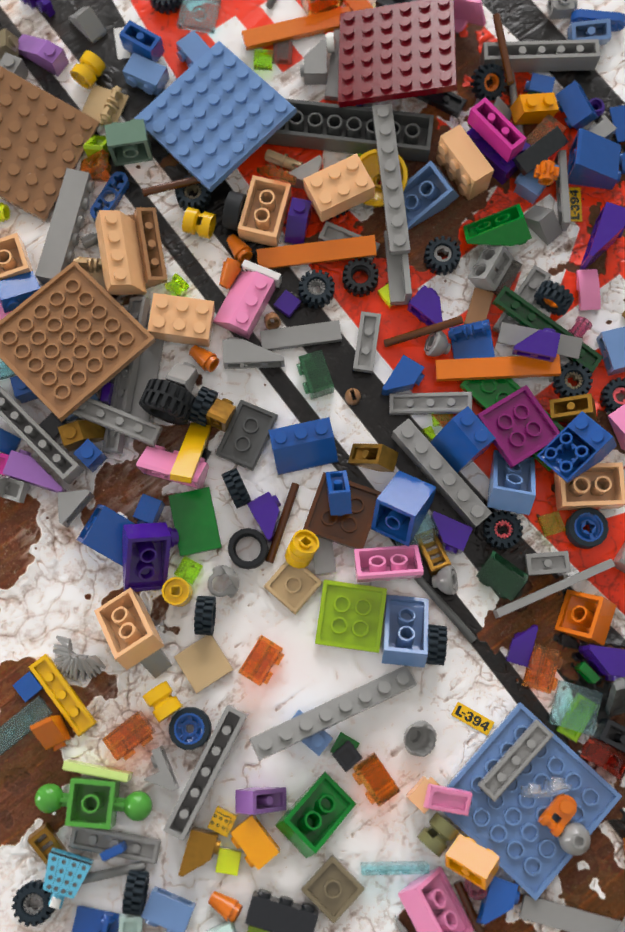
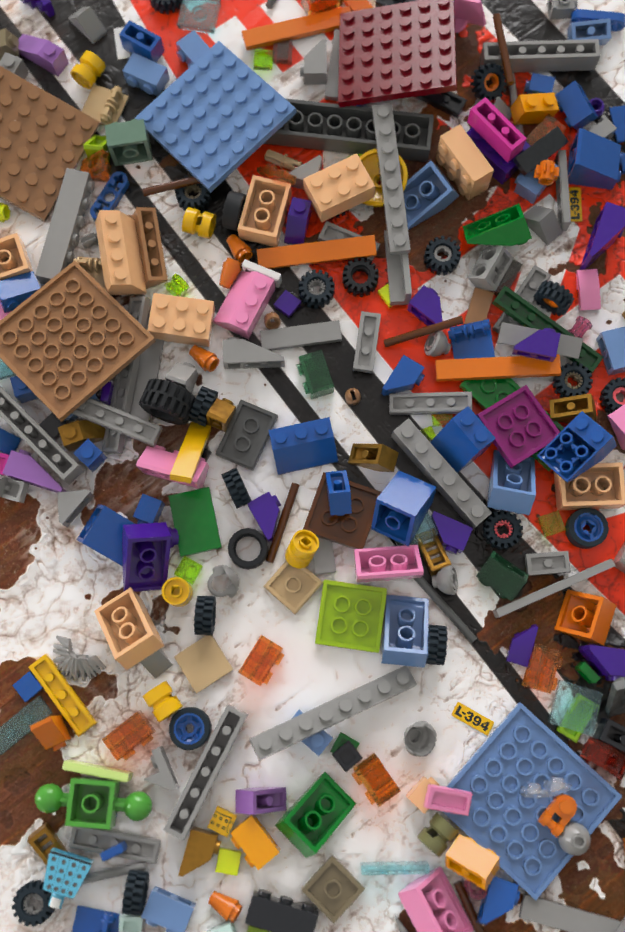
white tile [326,32,336,53] -> none
light grey tile [477,719,554,802] -> none

